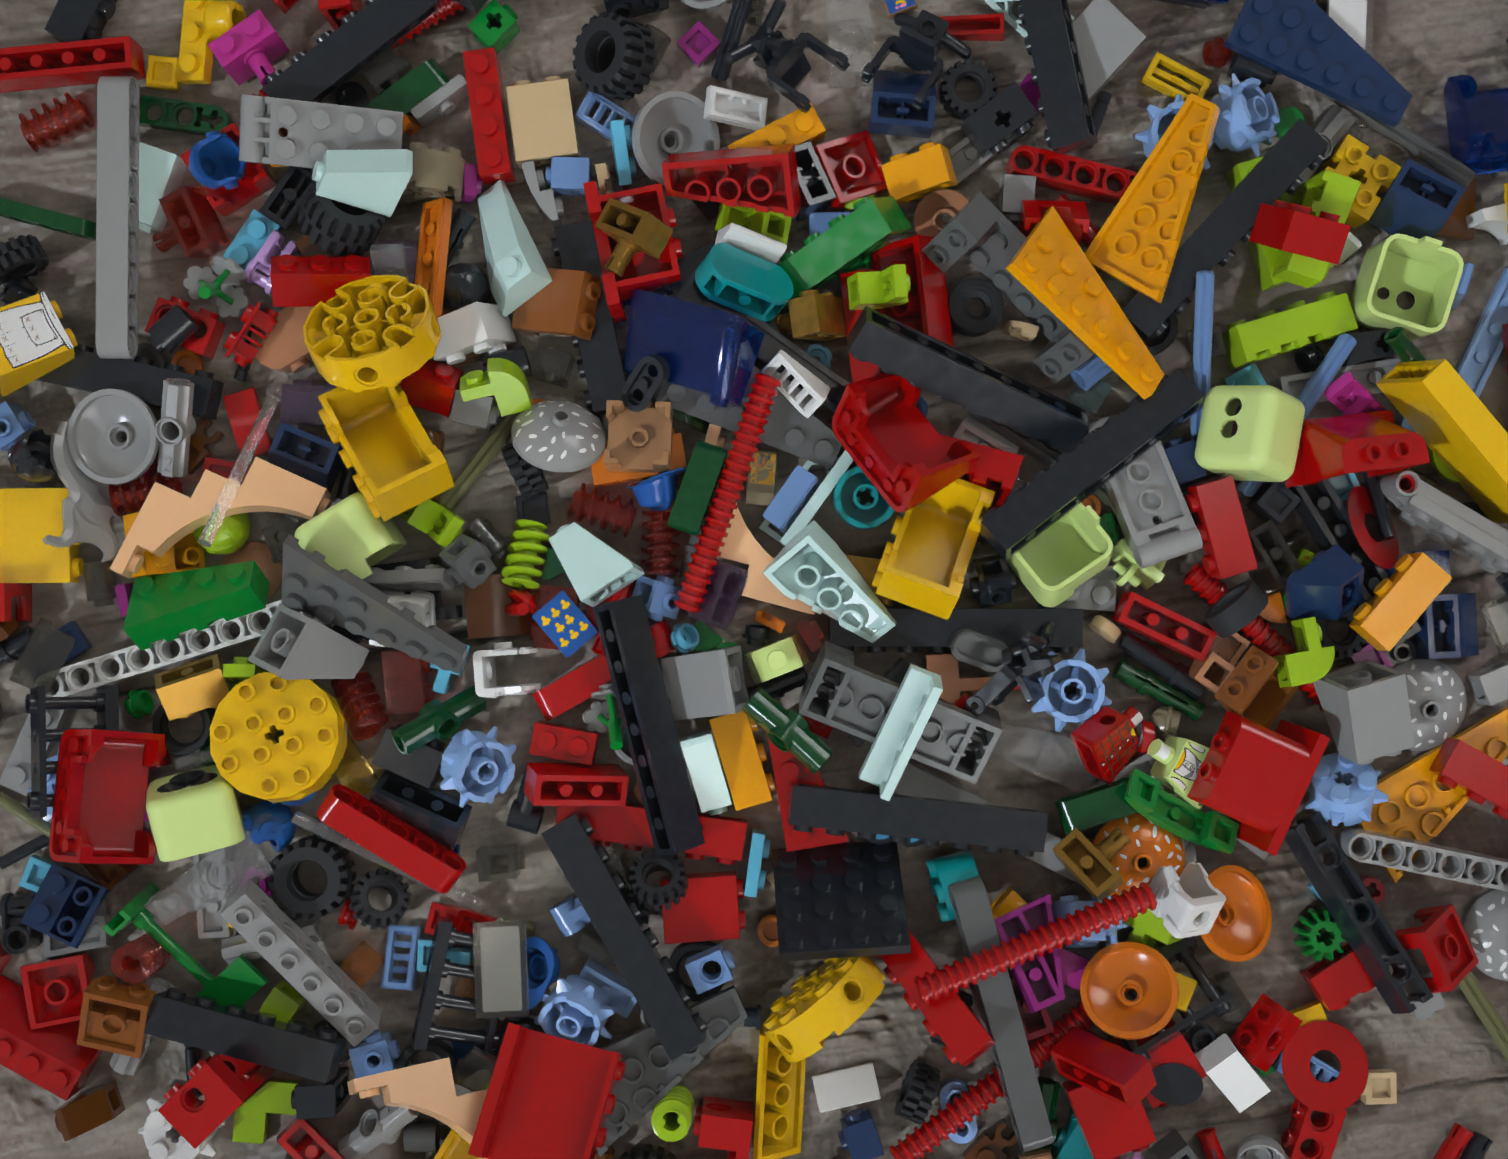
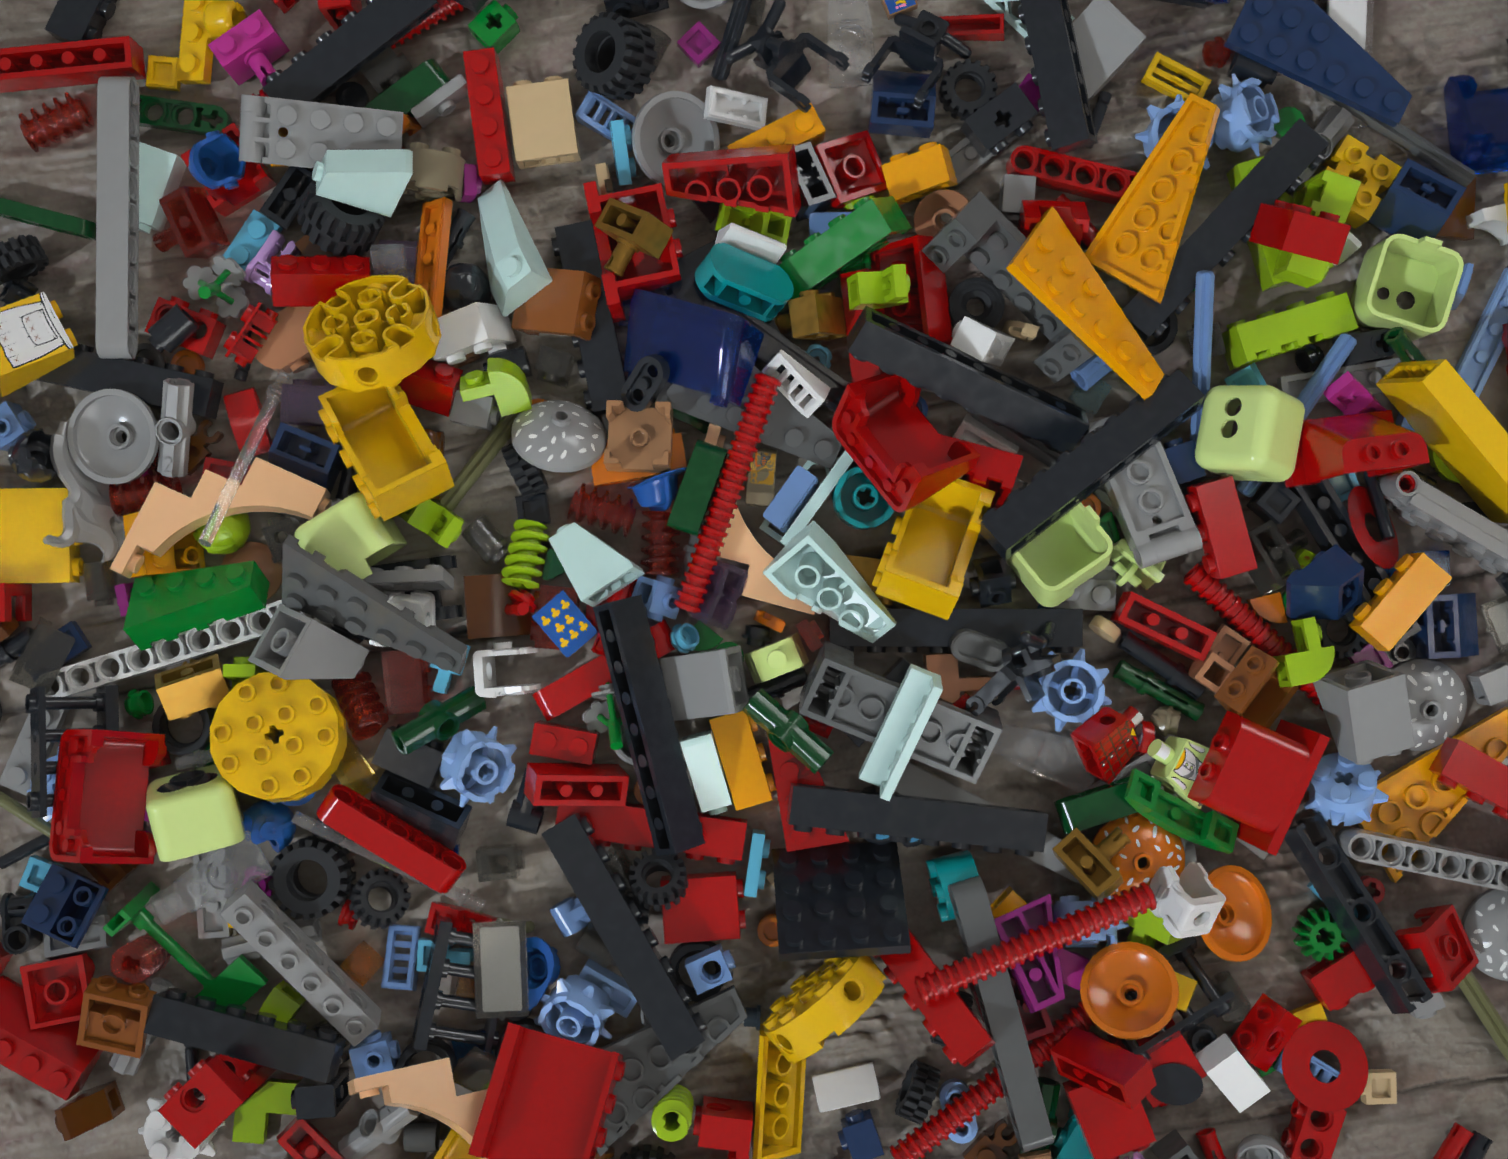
dark grey brick [439,534,497,590] -> none
light grey slope [521,161,565,227] -> none
medium blue brick [546,157,592,196] -> none
black tyre [1205,580,1268,638] -> none
none -> white arch [950,316,1015,366]

